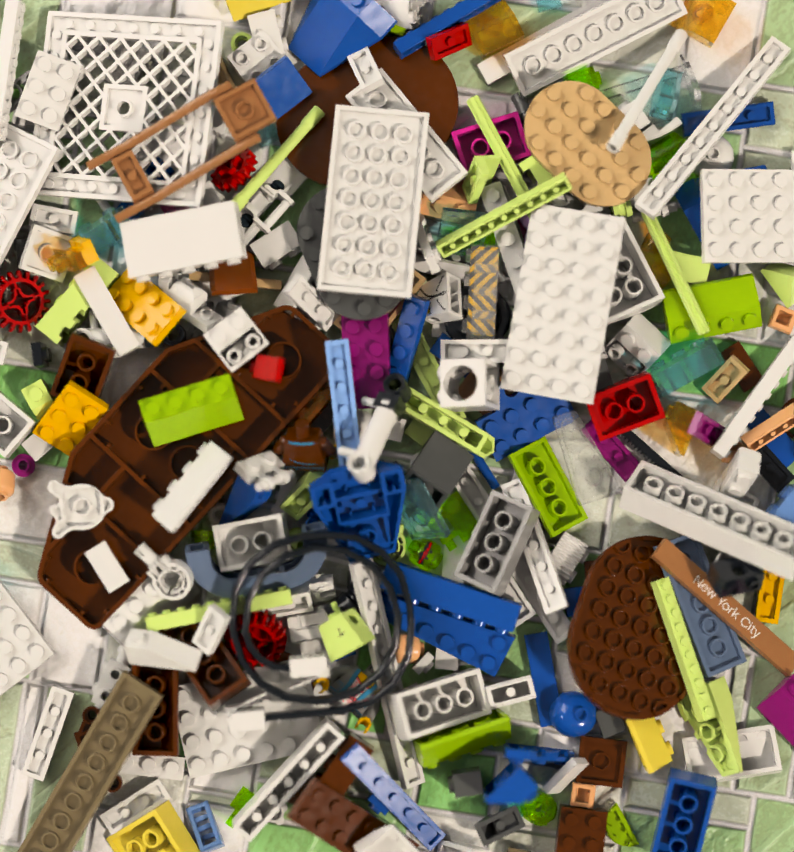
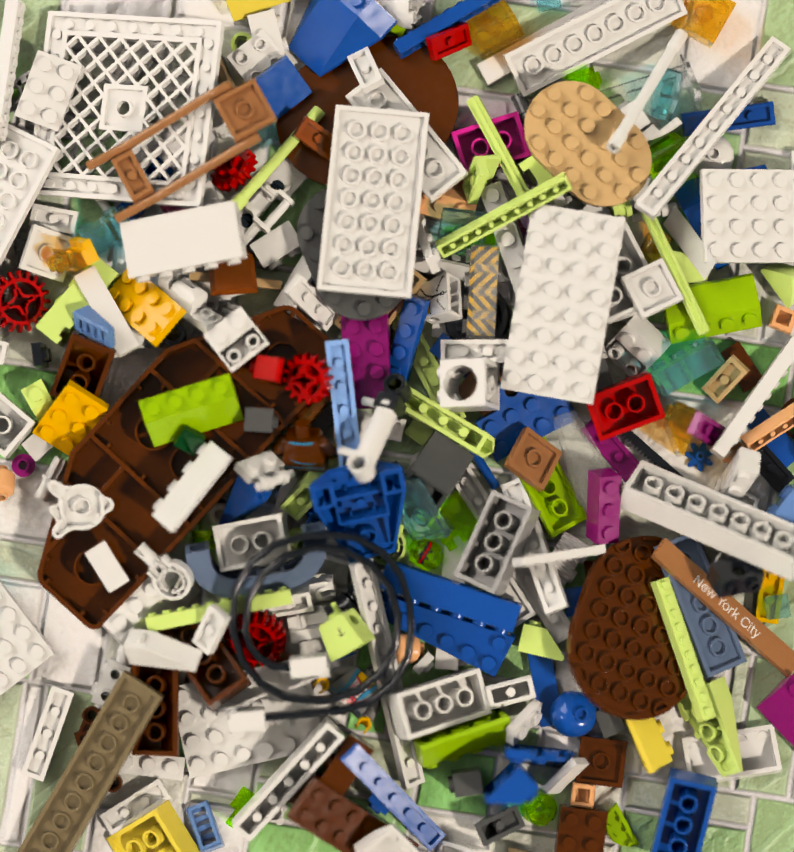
none -> white axle [33,456,66,502]
none -> medium blue slope [73,305,115,348]
none -> dark green tile [173,425,206,456]
none -> dark grey brick [244,407,279,433]
none -> red gear [282,352,334,405]
none -> dark orange plate [292,116,333,162]
none -> medium nougat plate [503,426,562,492]
none -> white plate [506,699,542,746]
none -> white tile [511,544,606,568]
none -> yellowish green slope [517,620,564,661]
none -> magenta brick [586,468,621,545]
none -> white tile [620,258,684,320]
none -> white sticker [663,205,717,280]
none -> blue plant [684,443,713,472]
none -> clear light blue tile [764,593,791,620]

